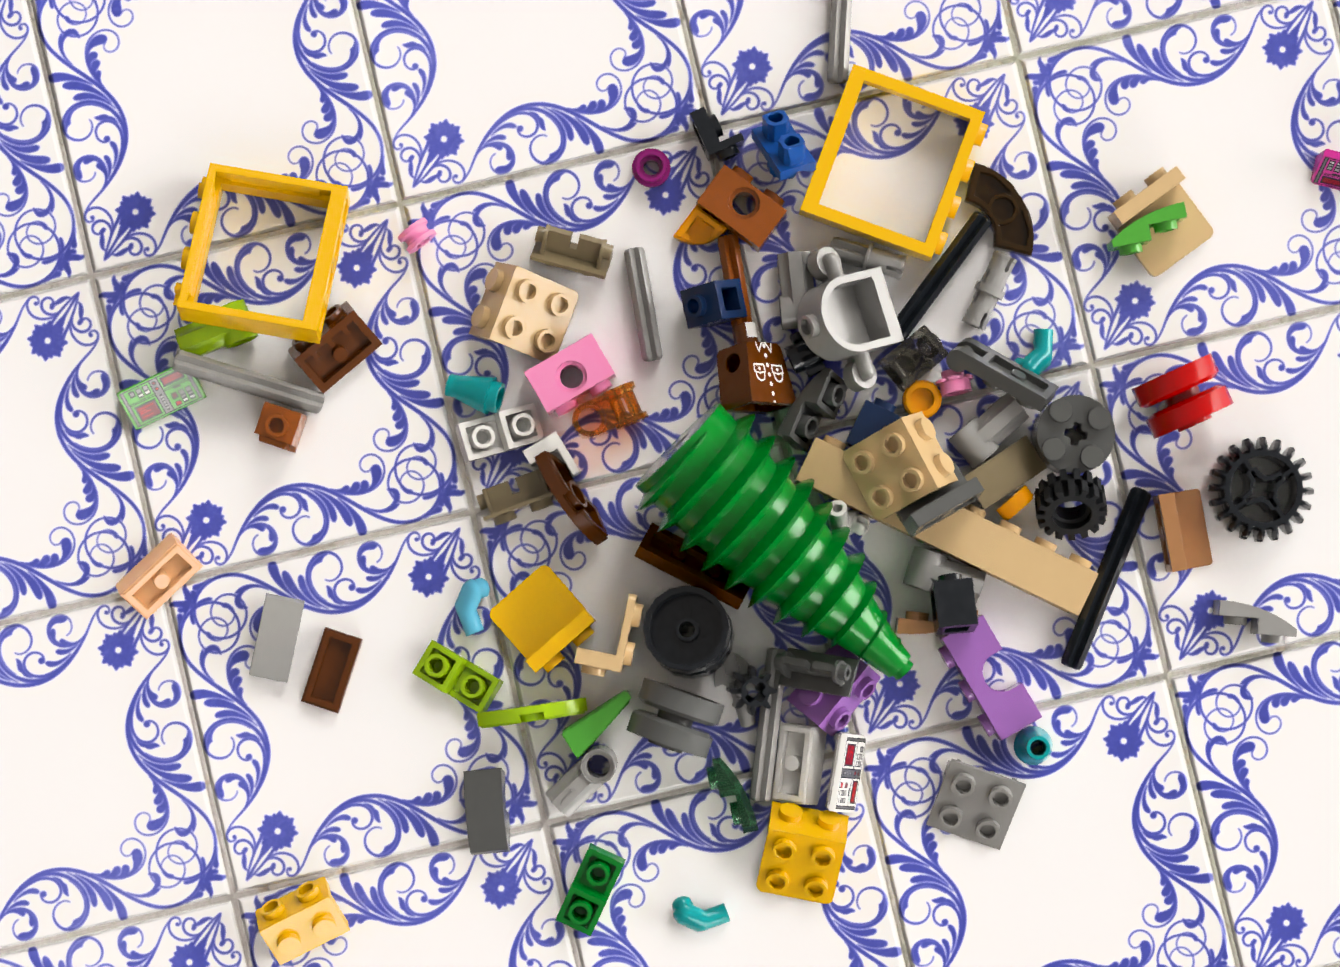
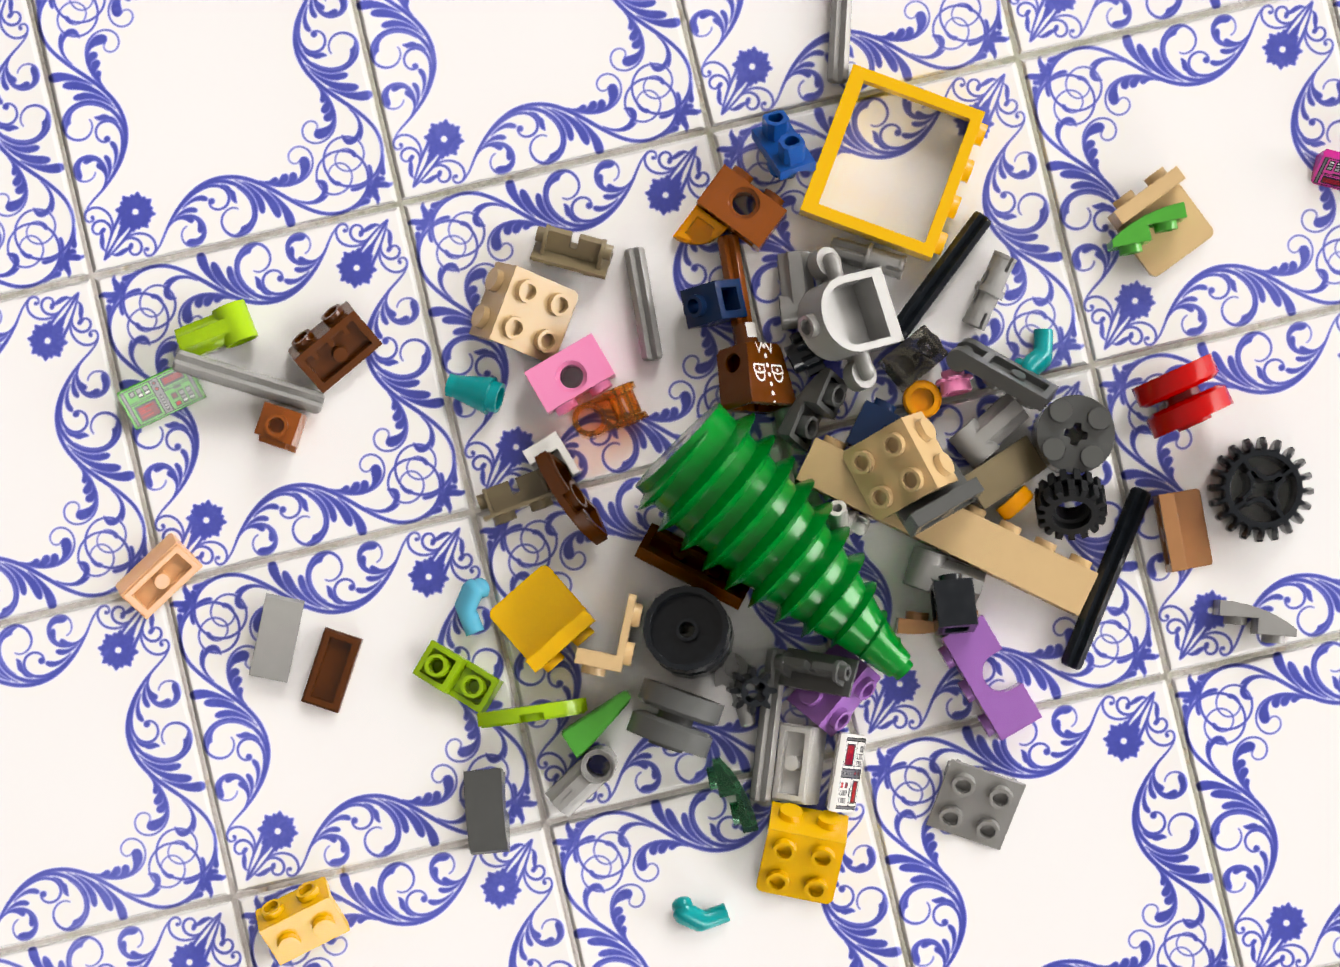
yellow window [173,163,350,344] -> none
bright pink bush [398,217,437,254] -> none
white slope [455,403,545,463] -> none
green slope [555,843,626,936] -> none
magenta plate [632,148,671,188] -> none
black bracket [689,107,744,163] -> none
dark brown tile [964,163,1034,257] -> none
teal cone [1014,726,1053,765] -> none

